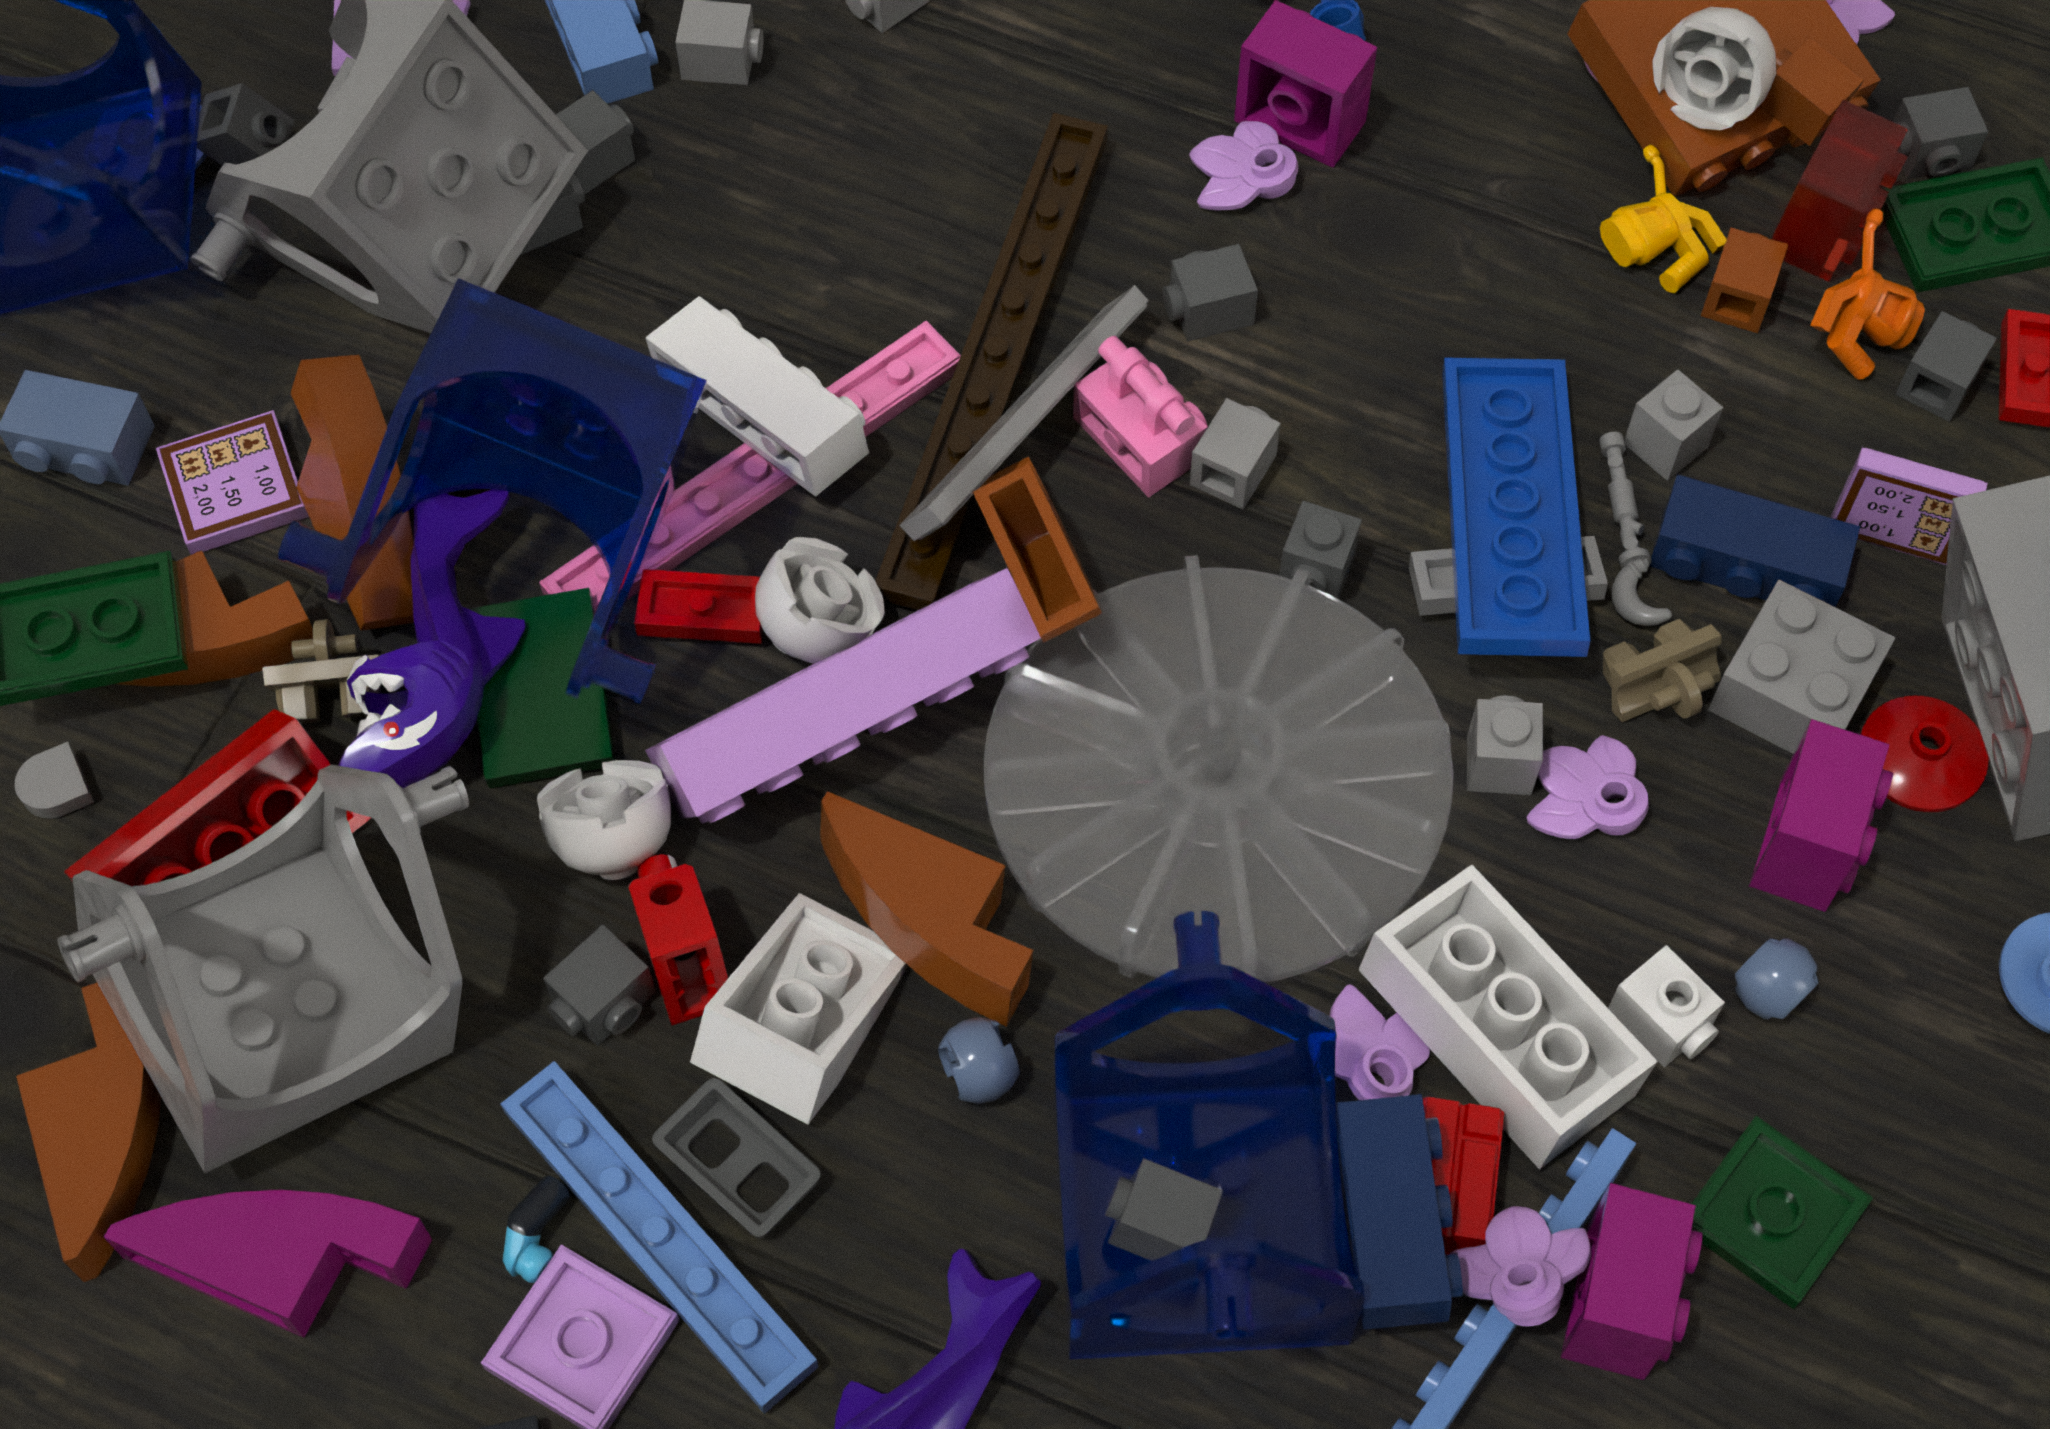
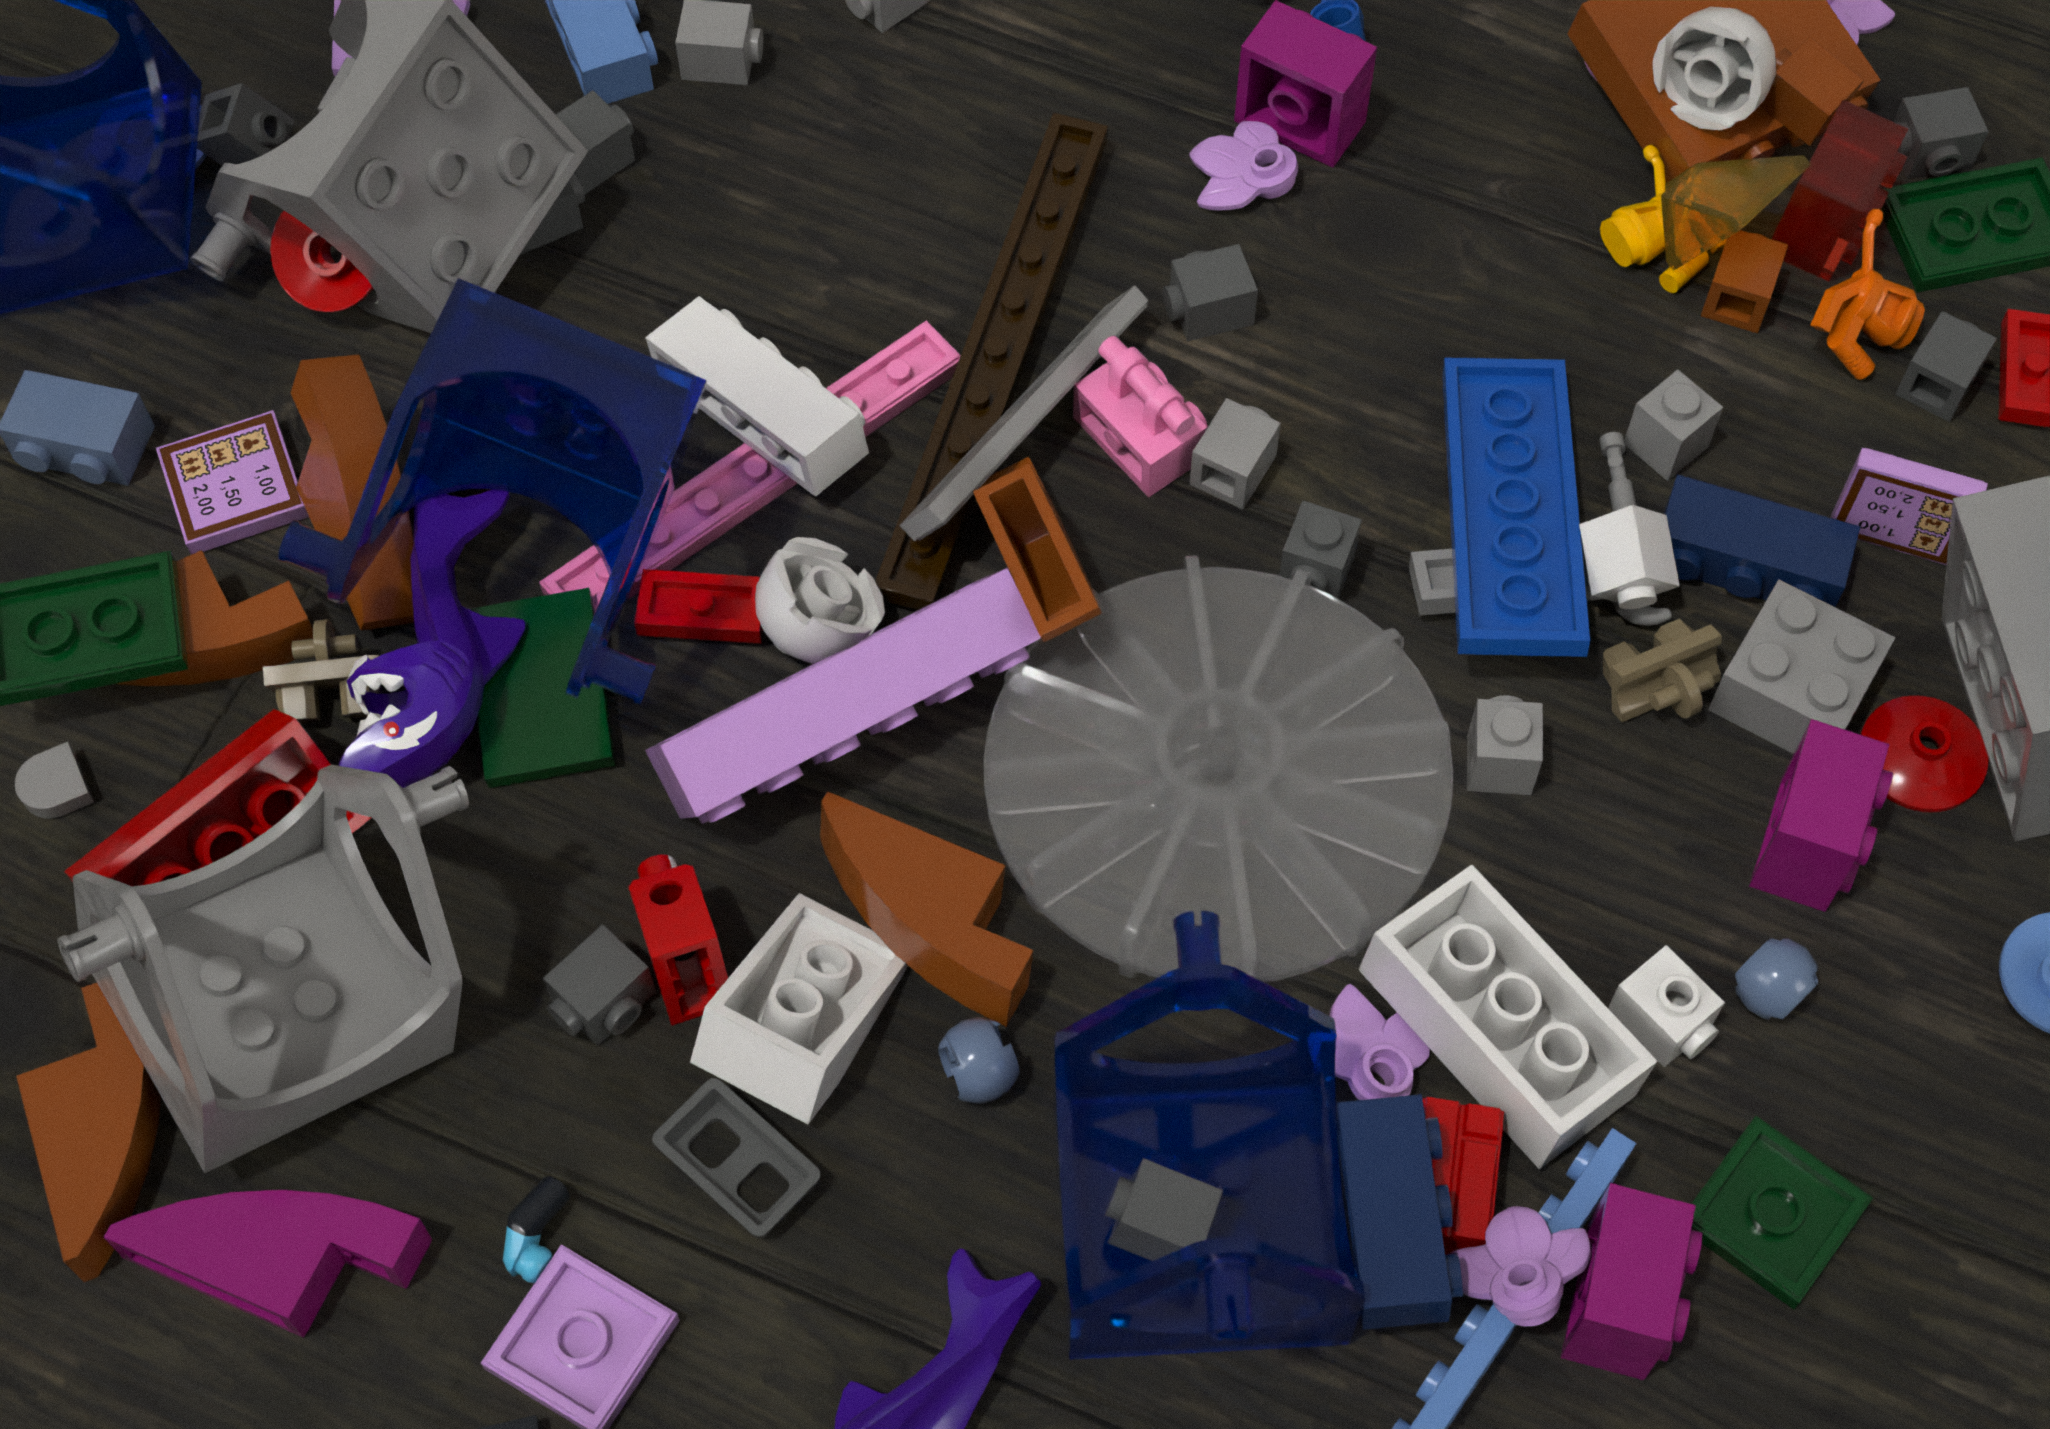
medium blue plate [500,1061,819,1414] -> none
white cylinder [537,760,671,880] -> none
lavender plate [1527,735,1649,839] -> none
none -> red dish [270,211,373,312]
none -> white brick [1579,505,1680,609]
none -> clear yellow slope [1661,155,1811,271]

